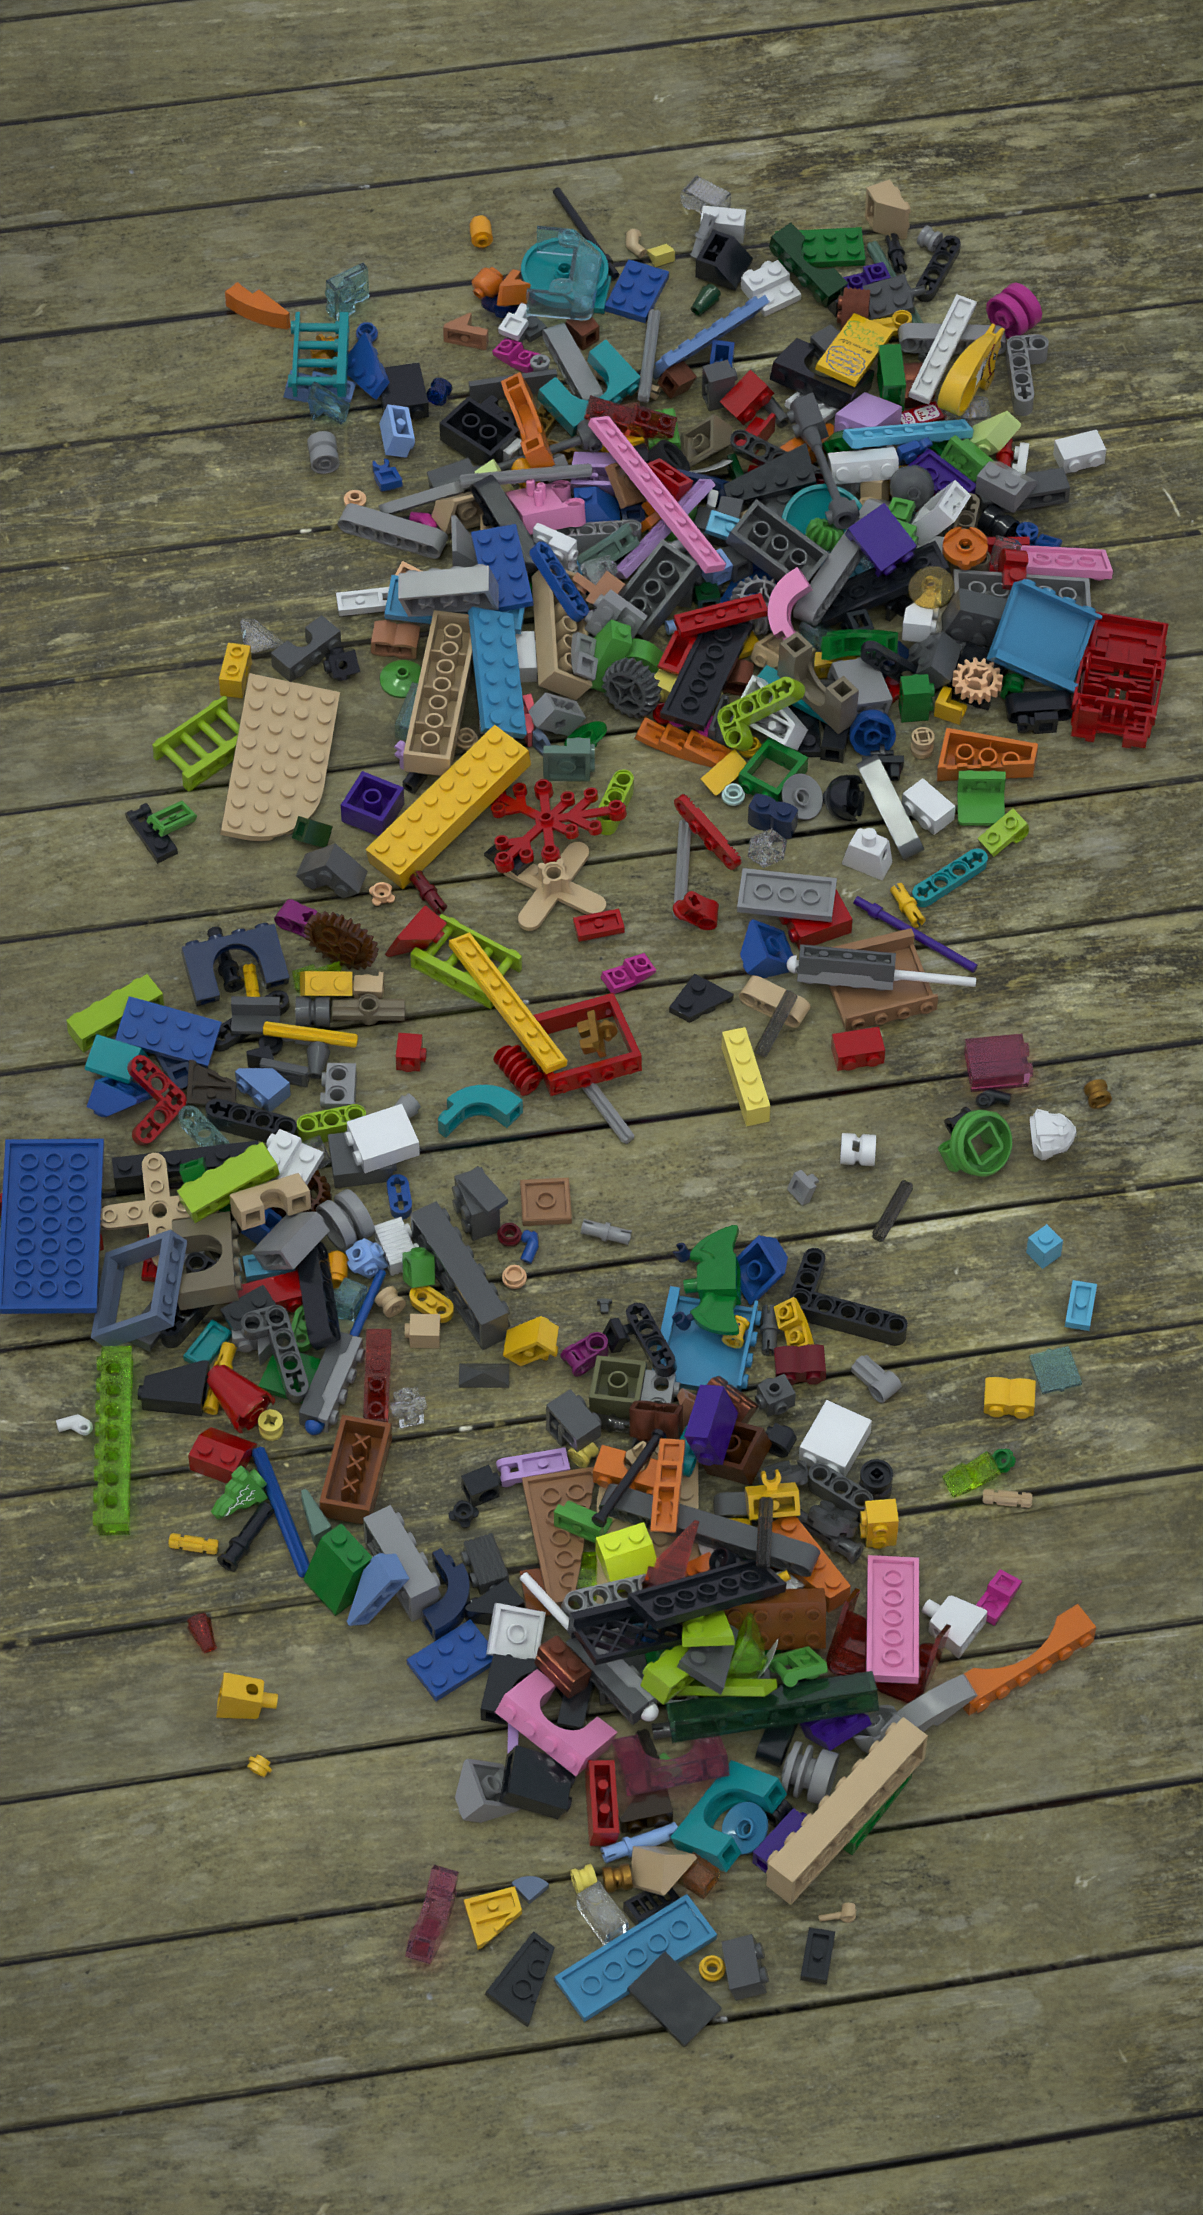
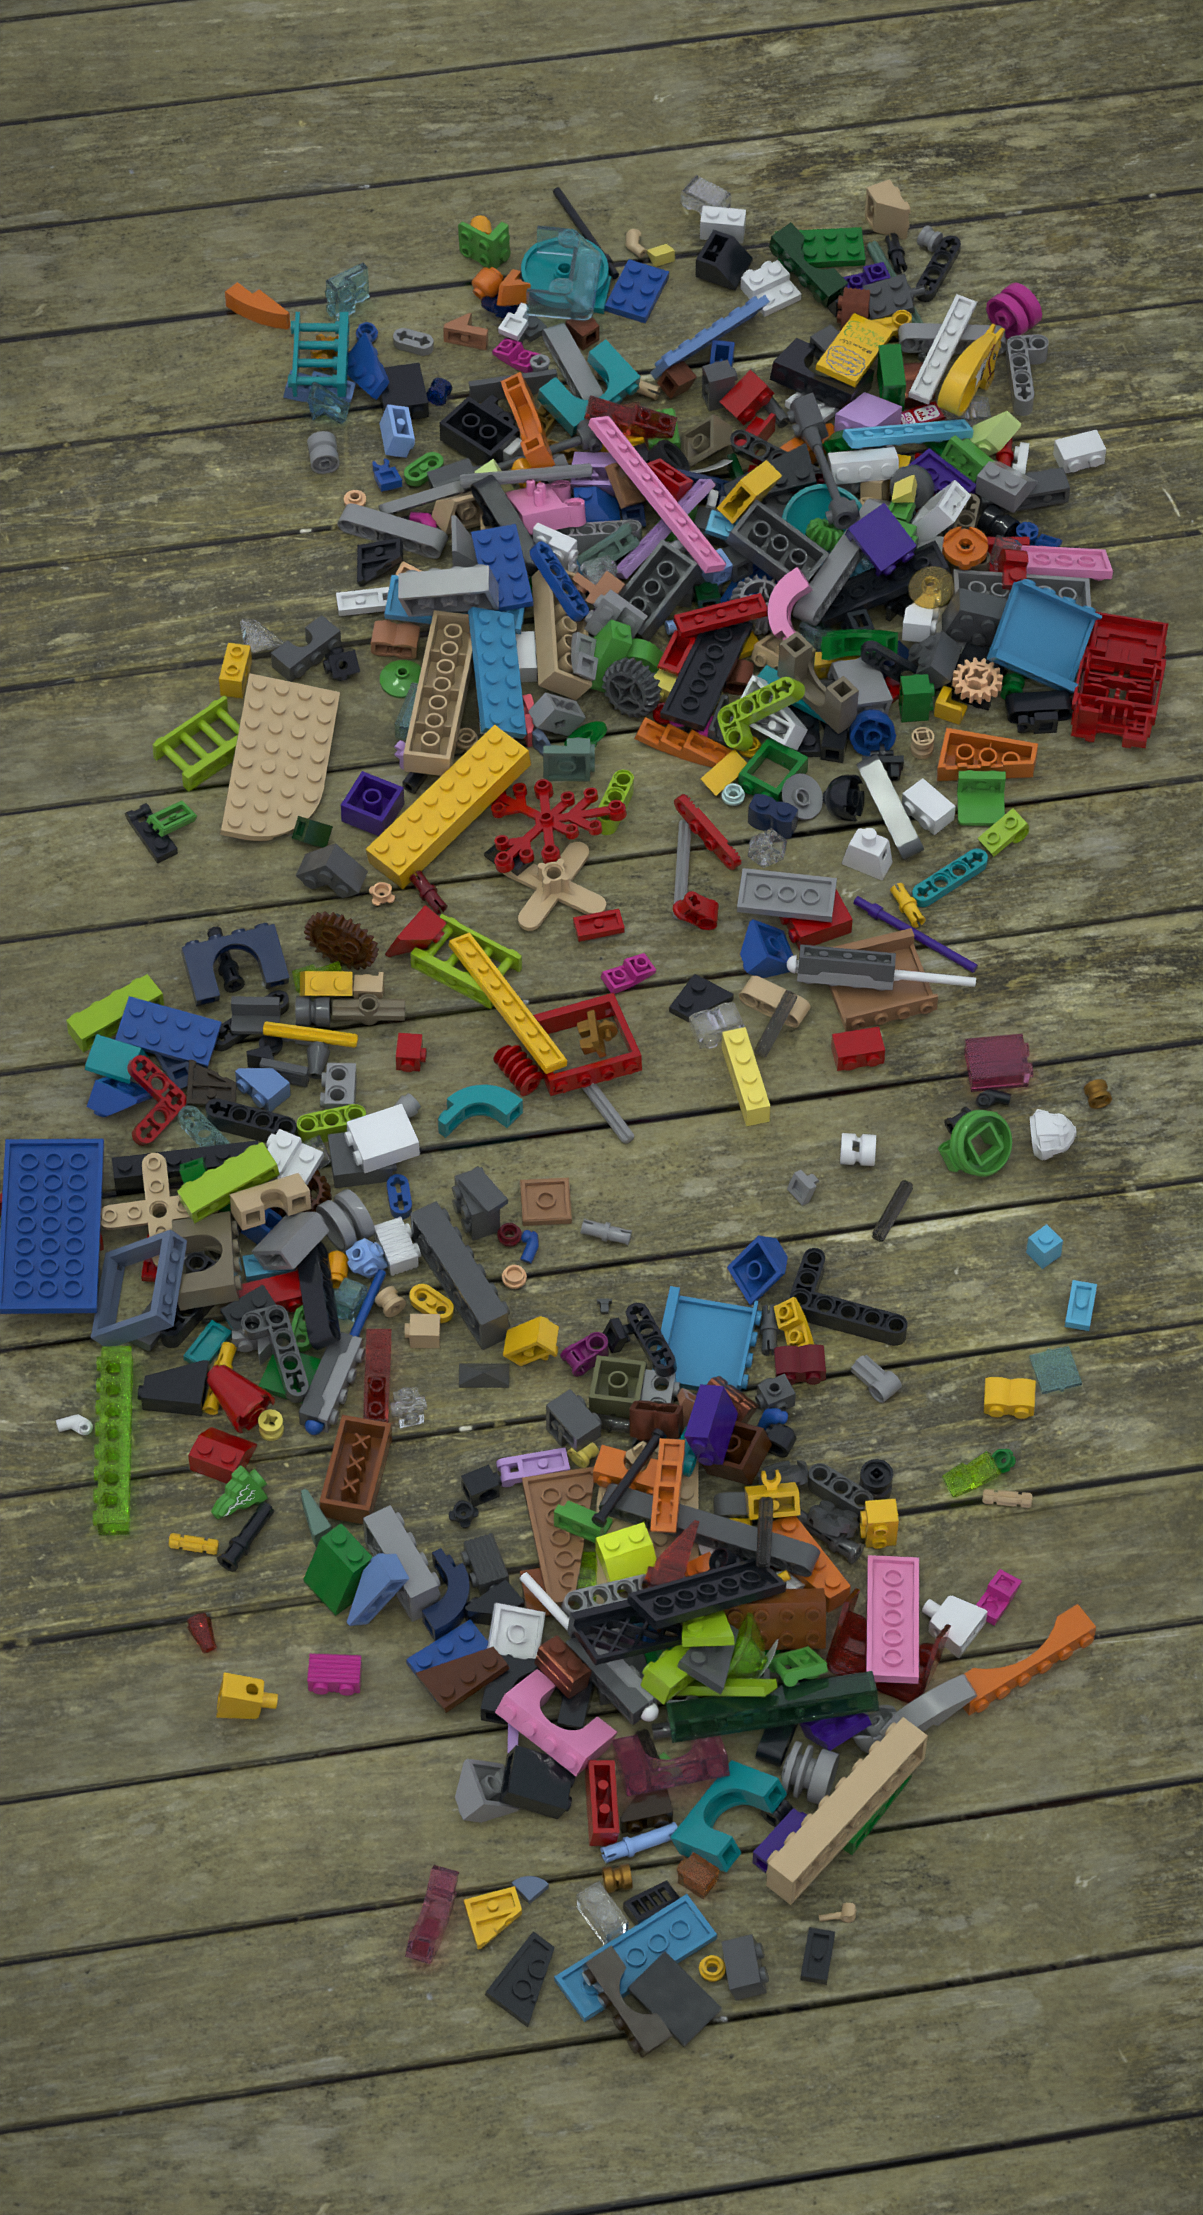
yellow axle [243,963,260,997] -> none
yellow plate [247,1755,272,1778] -> none
blue axle [252,1446,310,1578] -> none
magenta piece [274,899,317,938] -> none
bright green brick [402,1247,435,1288] -> none
light yellow wheel [570,1864,598,1895] -> none
tan slope [631,1846,697,1896] -> none
light grey axle [637,309,661,403] -> none
orange bracket [641,500,662,533] -> none
green torso [672,1225,741,1336] -> none
light grey pin [690,213,717,258] -> none
dark green cone [691,284,721,316] -> none
yellow bush [722,1315,750,1348] -> none
dark azure dish [722,1802,768,1855] -> none
white brick [799,1400,872,1477] -> none
blue plate [896,437,933,466] -> none
none -> dark pink brick [307,1653,362,1696]
none -> black wing [357,538,403,587]
none -> light grey beam [393,328,434,356]
none -> bright green plate [404,452,444,487]
none -> reddish brown wing [416,1647,509,1713]
none -> bright green bracket [458,221,511,269]
none -> dark brown arch [582,1945,672,2058]
none -> clear brick [689,1002,744,1049]
none -> yellow brick [717,460,782,524]
none -> blue arm [757,1408,788,1432]
none -> light yellow slope [892,475,917,503]

